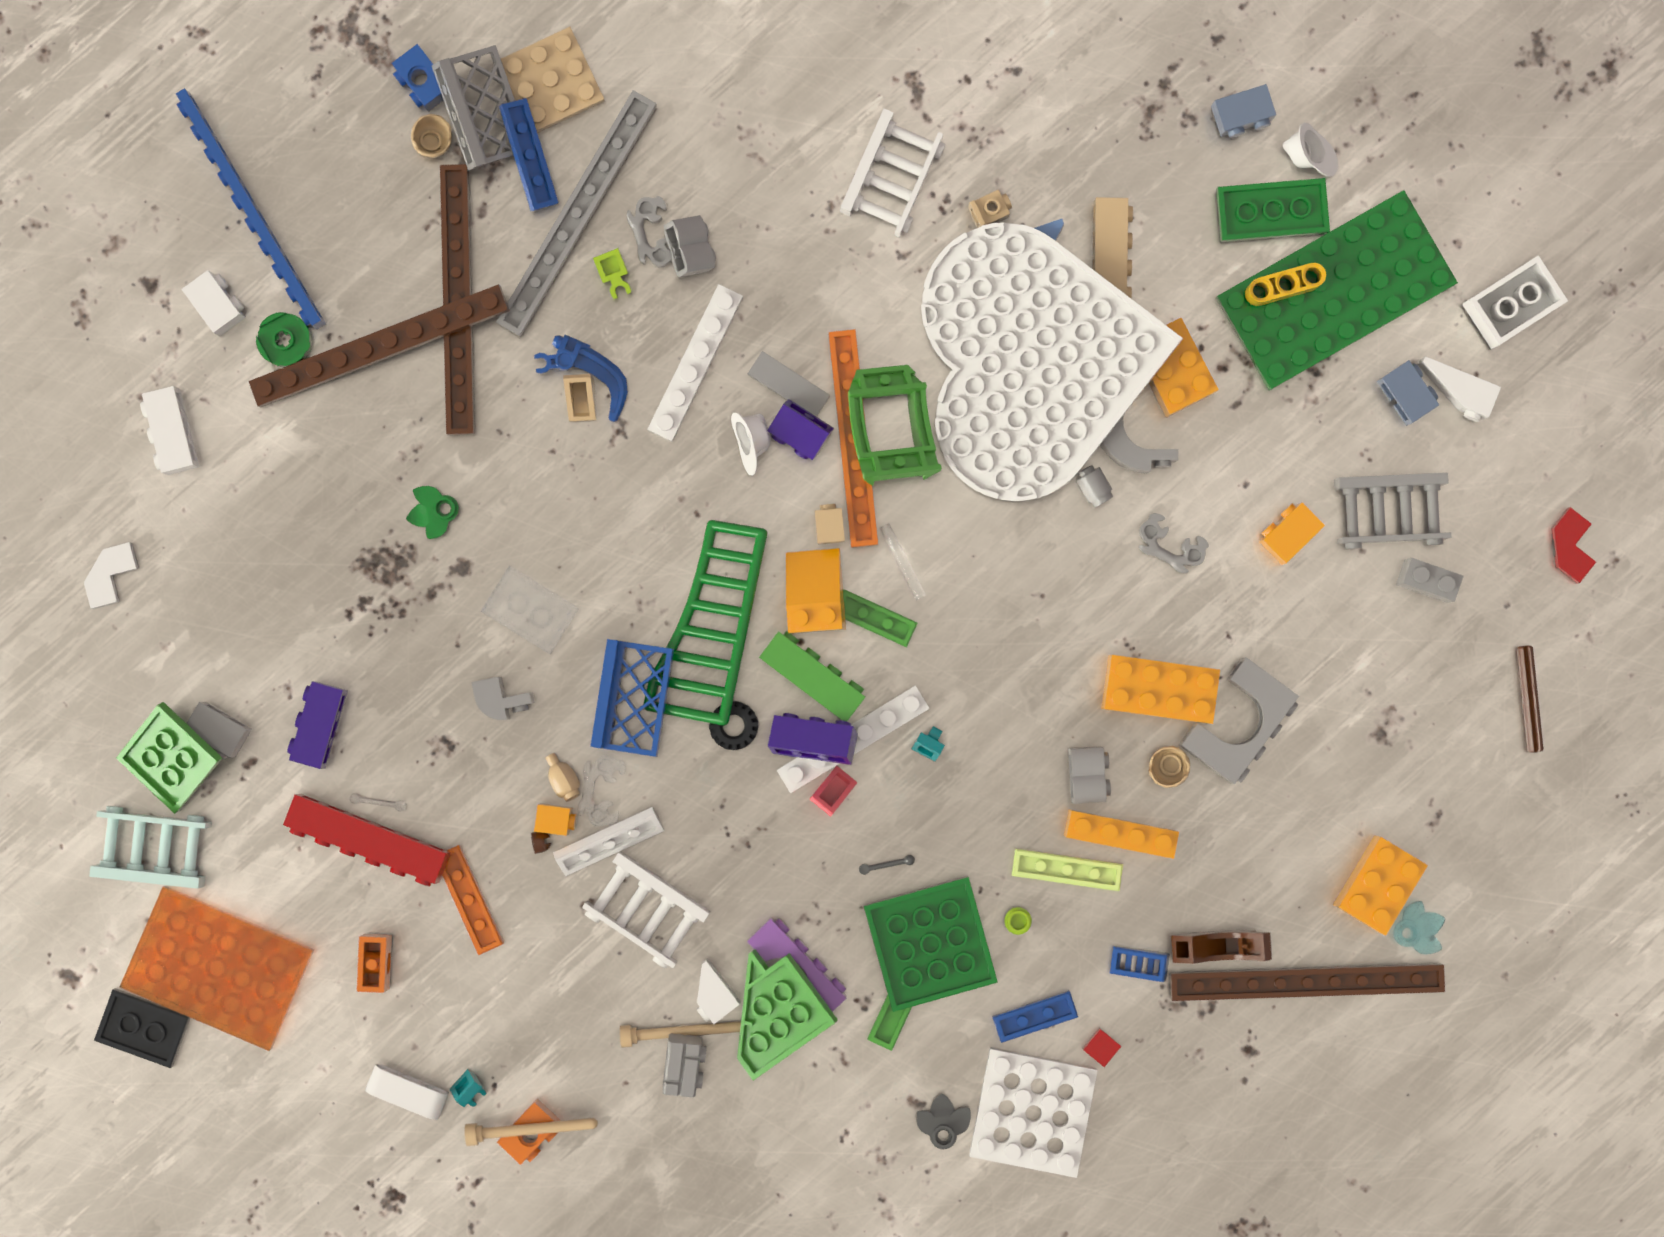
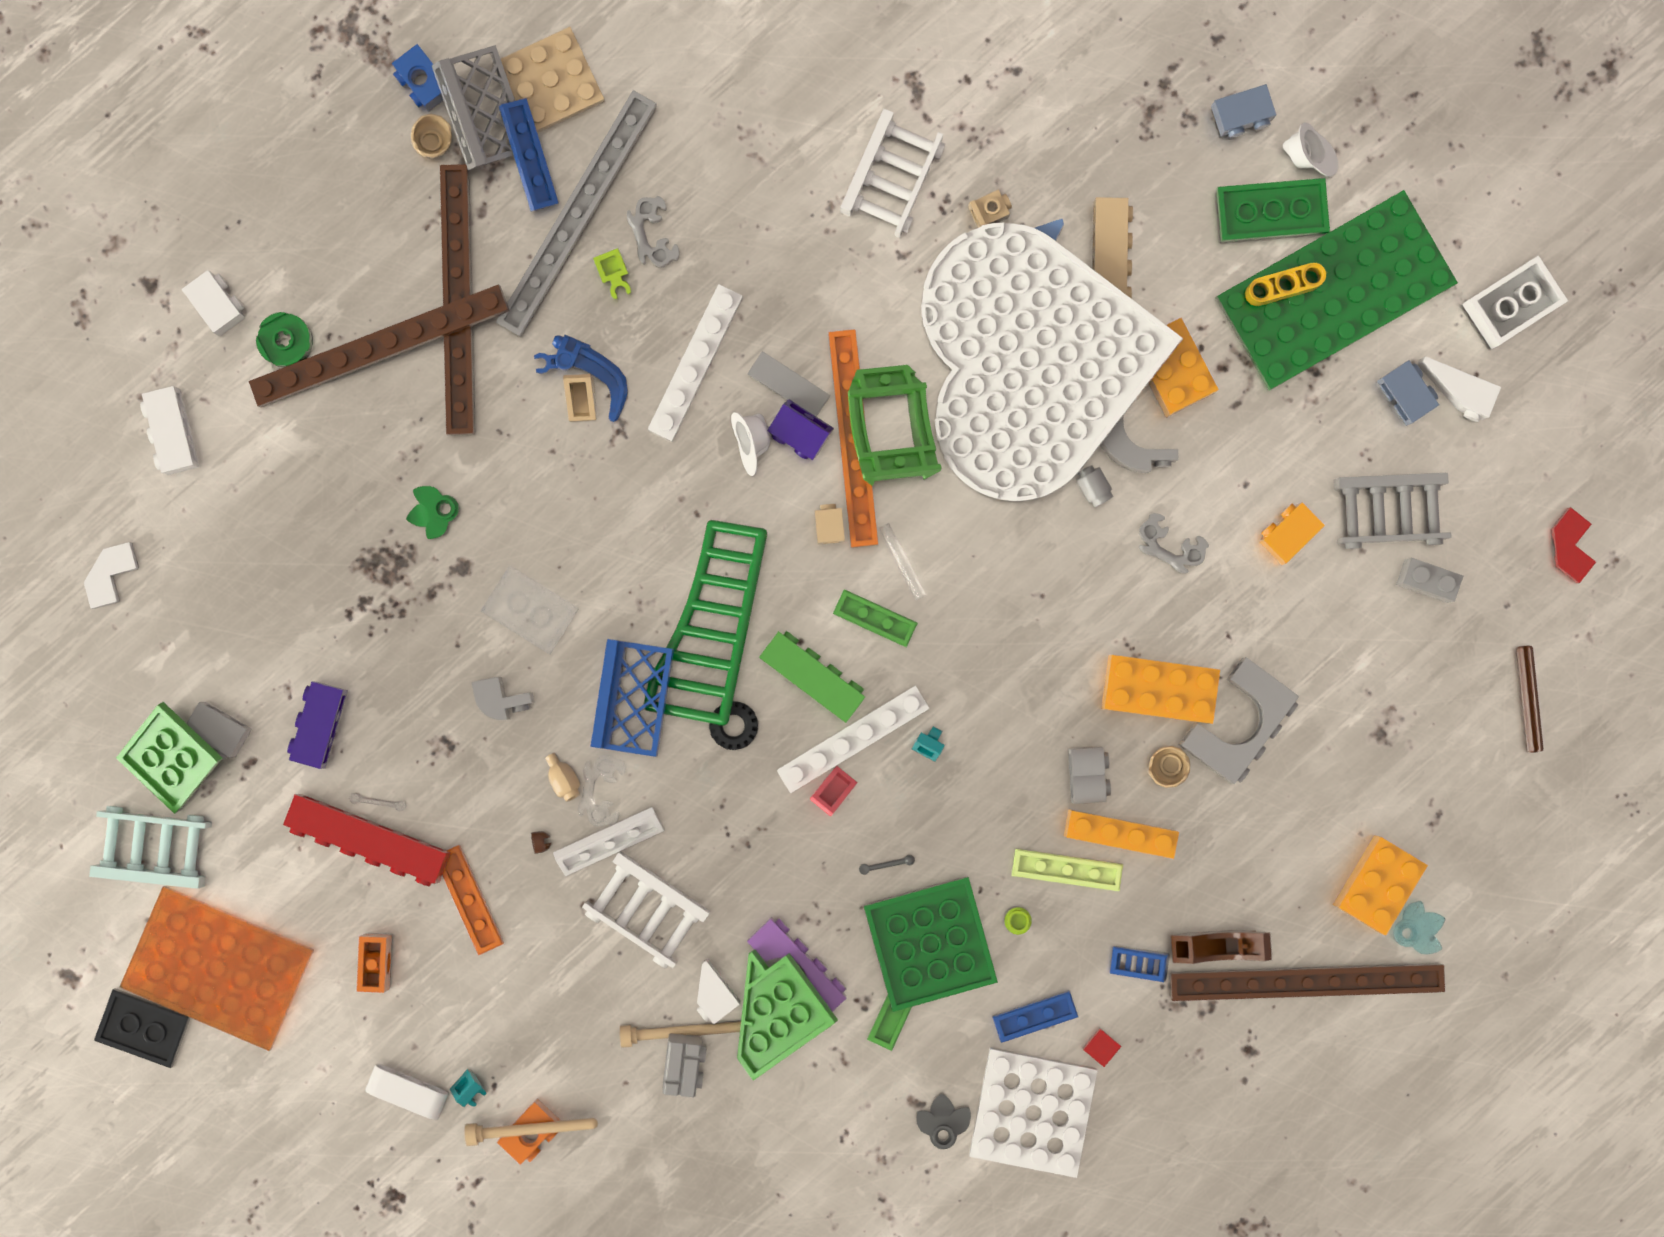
blue plate [175,88,326,329] -> none
light orange brick [534,803,576,836] -> none
light grey brick [664,215,716,277] -> none
dark purple brick [768,713,858,765] -> none
light orange slope [786,548,846,634] -> none

